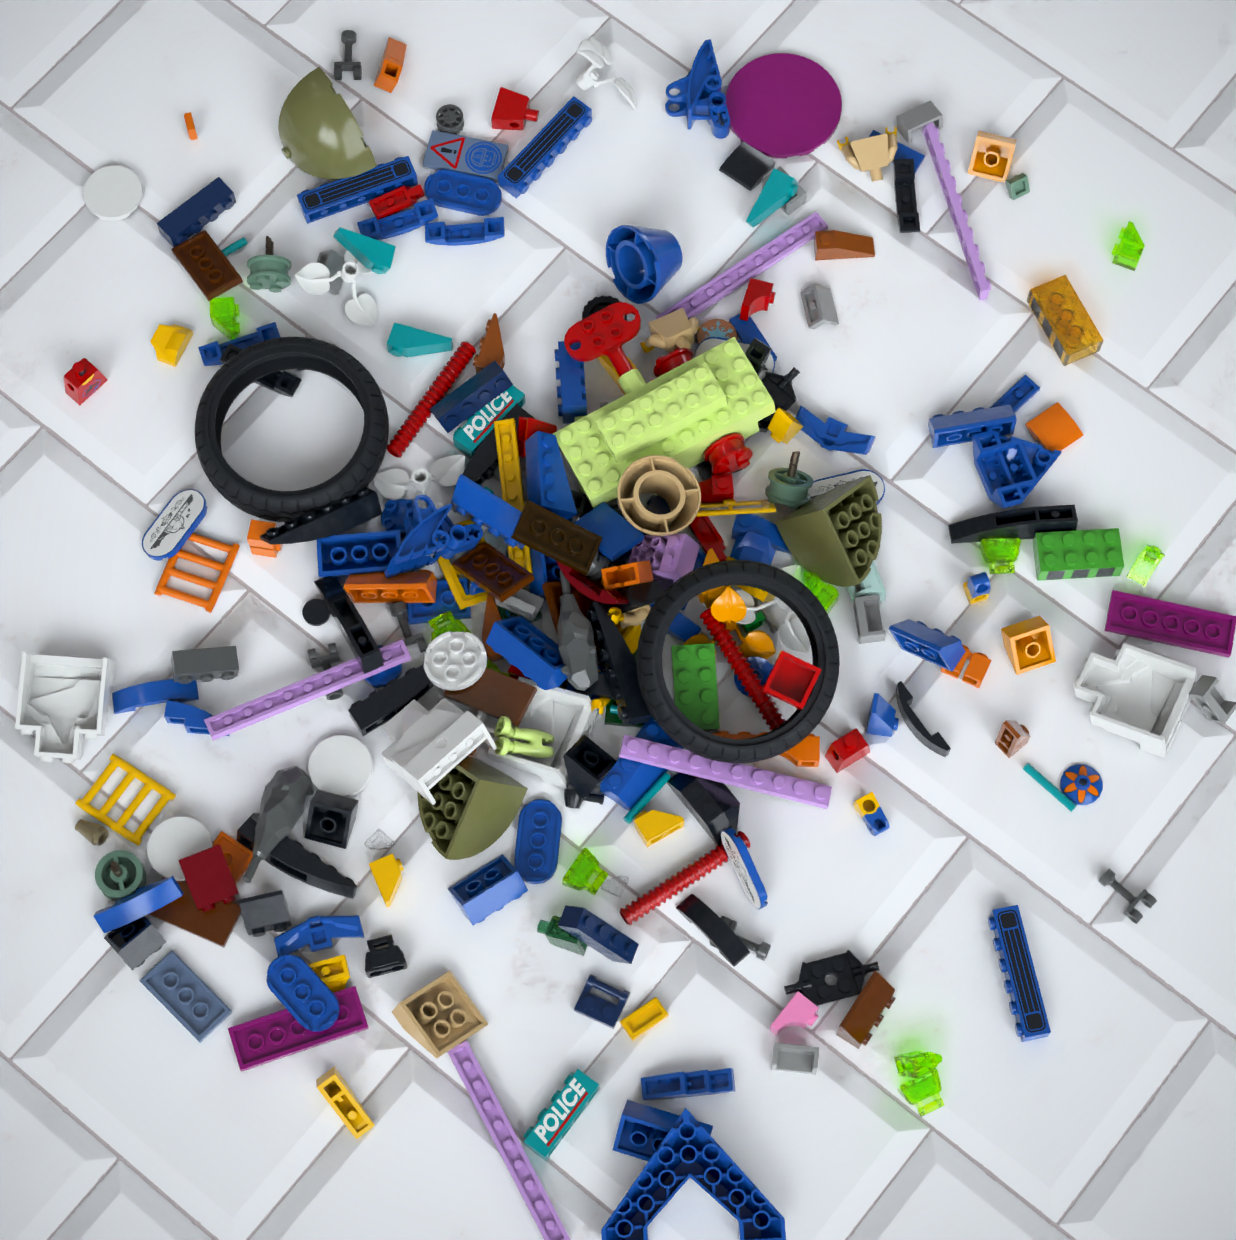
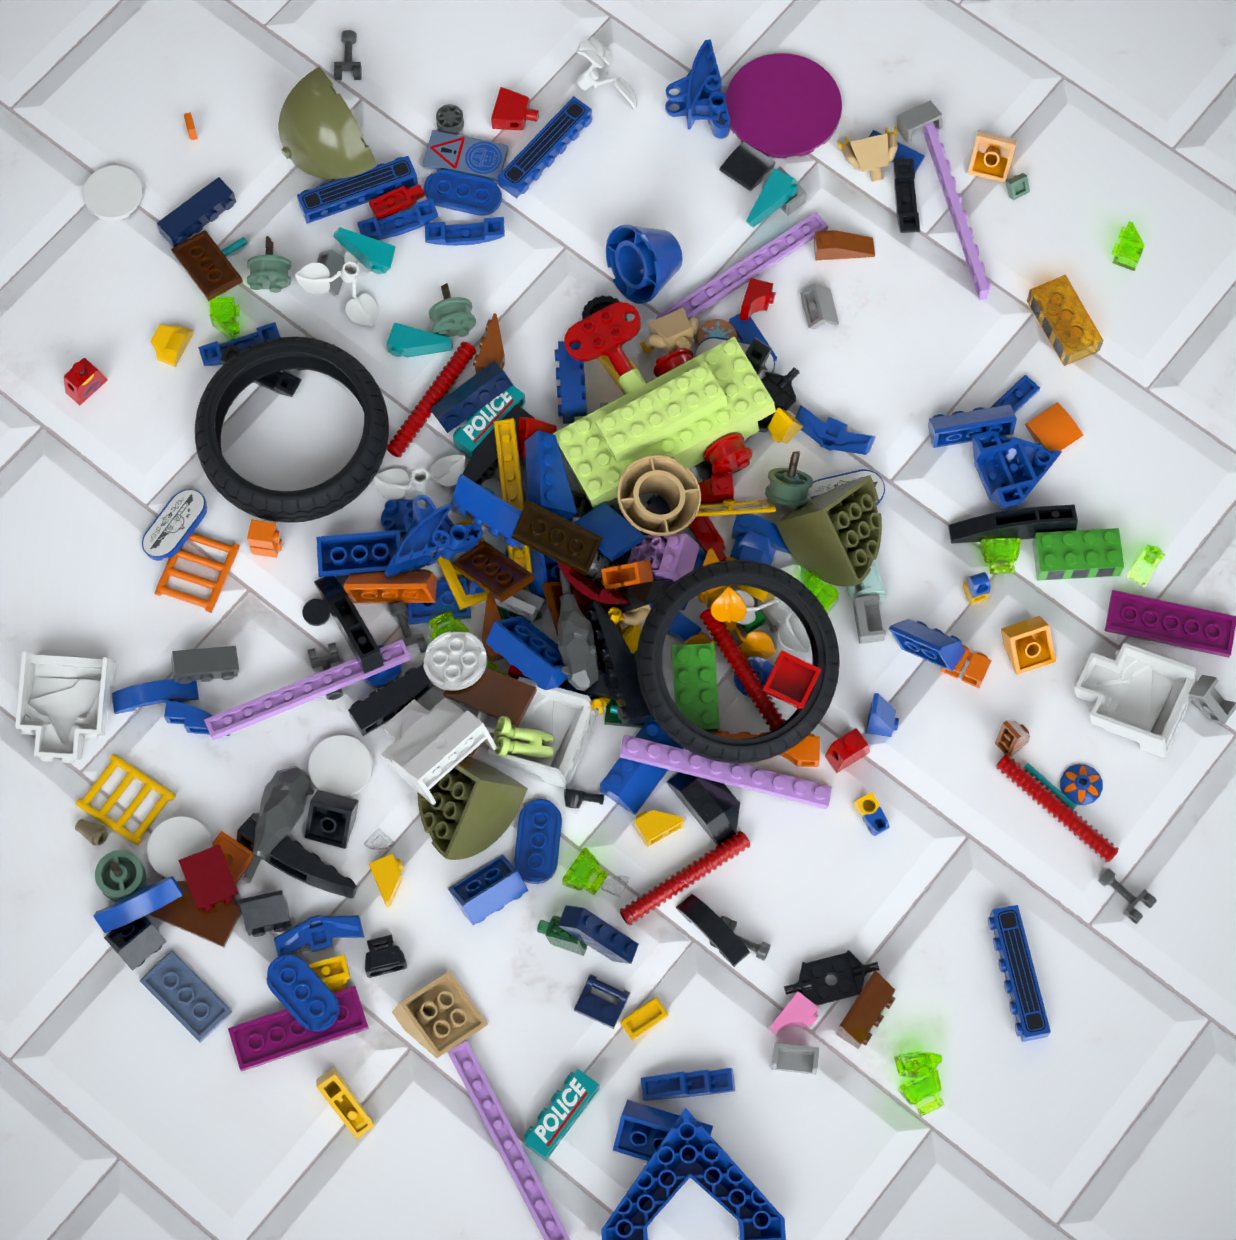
black slope [260,487,382,545] -> none
orange slope [373,37,407,93] -> none
black slope [563,734,617,797] -> none
teal bar [623,772,671,824] -> none
tile [721,827,768,910] -> none
black slope [896,681,951,757] -> none
none -> sand green wheel [429,283,476,337]
none -> red piece [996,754,1119,863]

